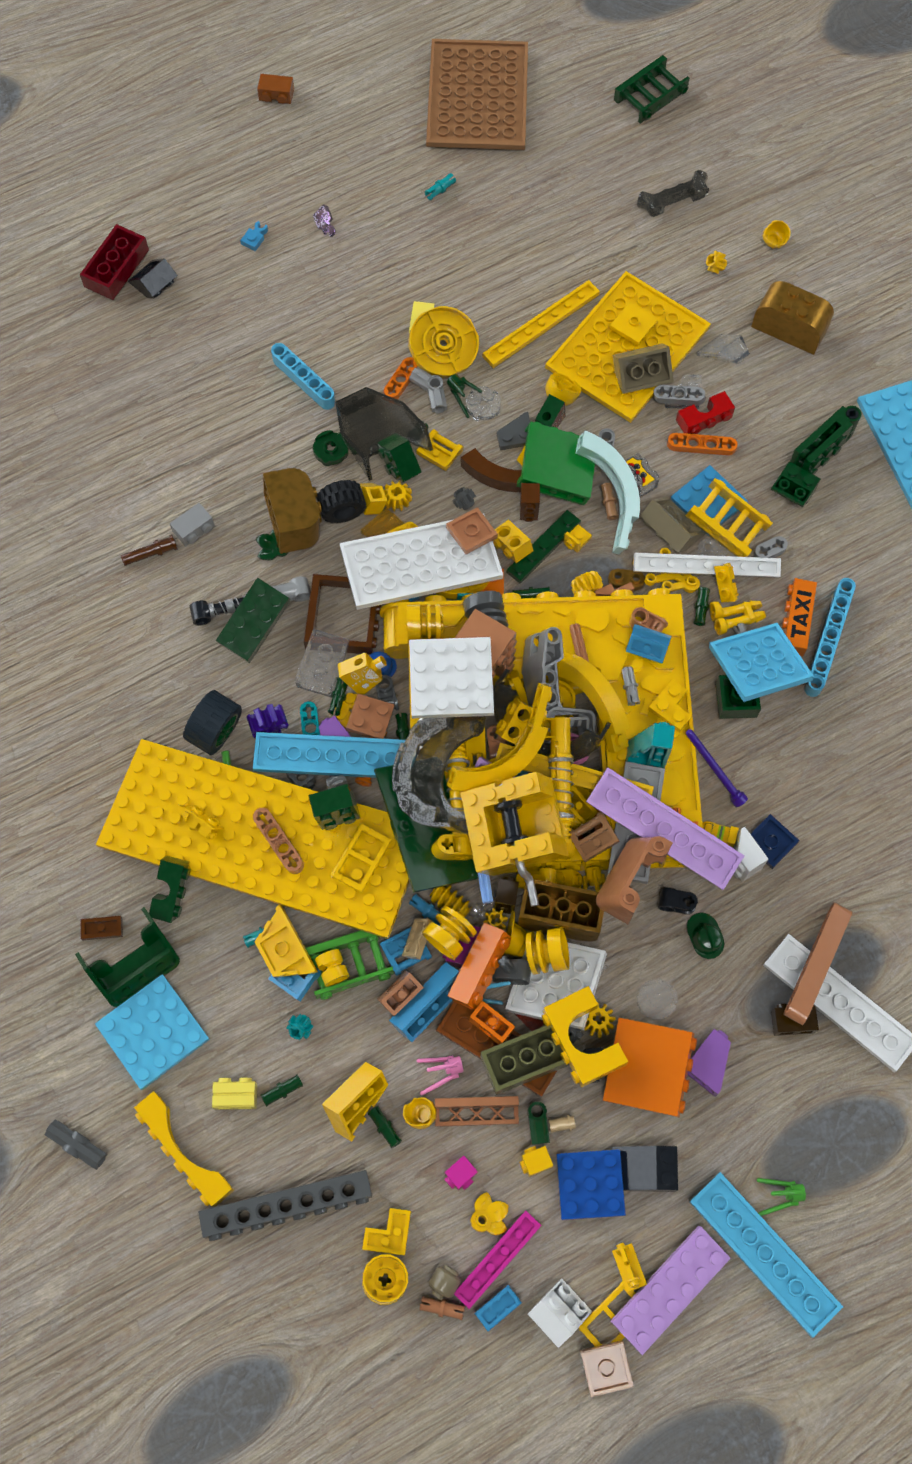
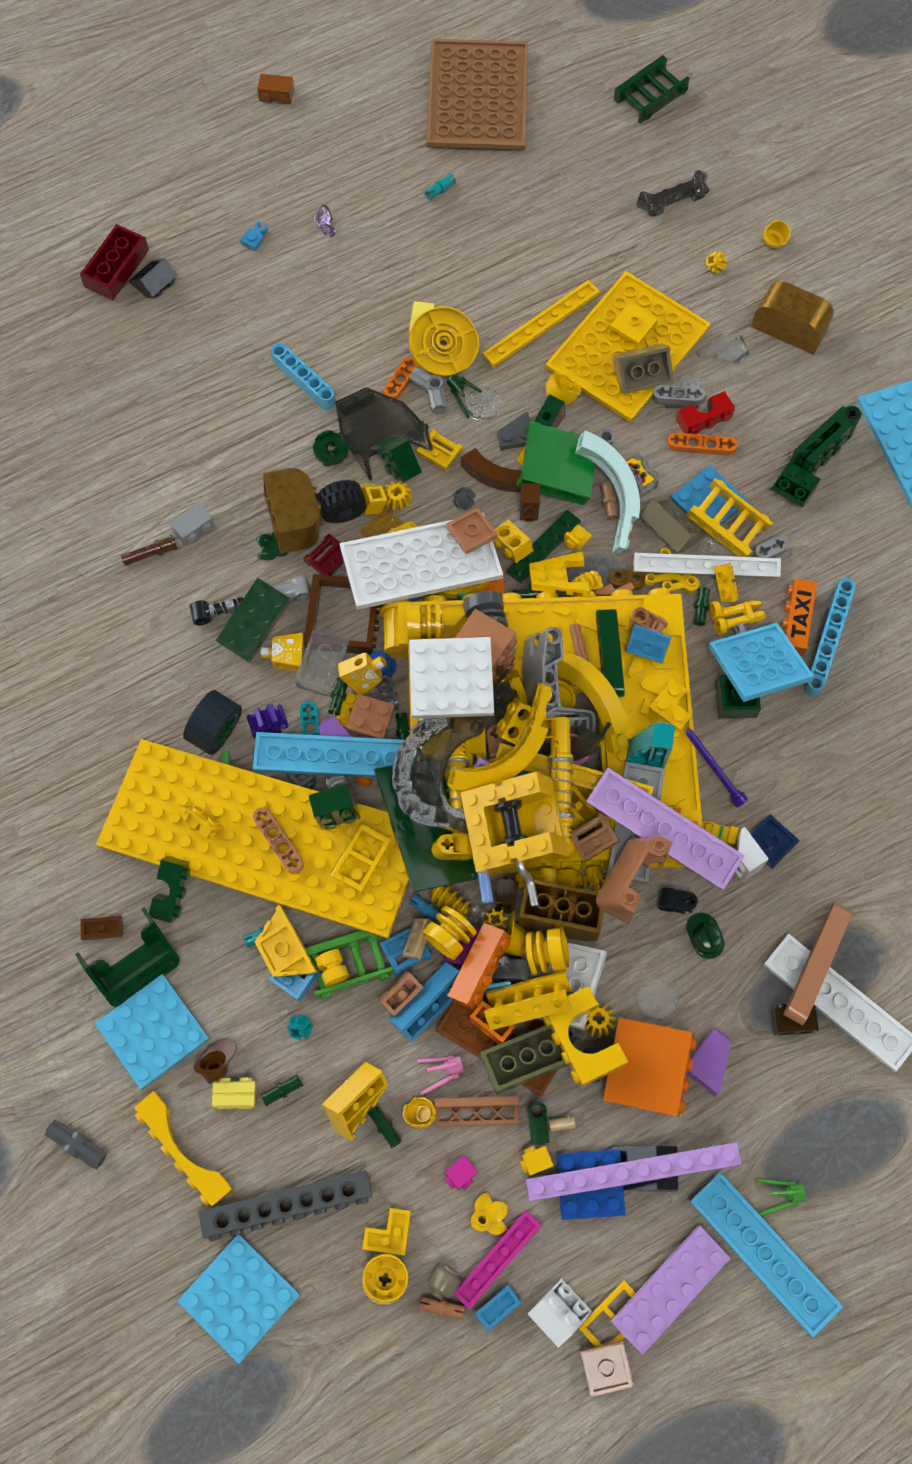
yellow hinge [612,1243,647,1293] -> none
light grey axle [622,666,640,706] -> none
none -> medium azure plate [177,1234,300,1364]
none -> reddish brown piece [194,1039,236,1084]
none -> yellow torso [261,633,304,673]
none -> dark red plate [303,534,344,575]
none -> yellow fence [484,970,571,1031]
none -> lavender plate [526,1143,742,1202]
none -> yellow wing [529,552,590,597]
none -> dark green beam [596,609,625,697]

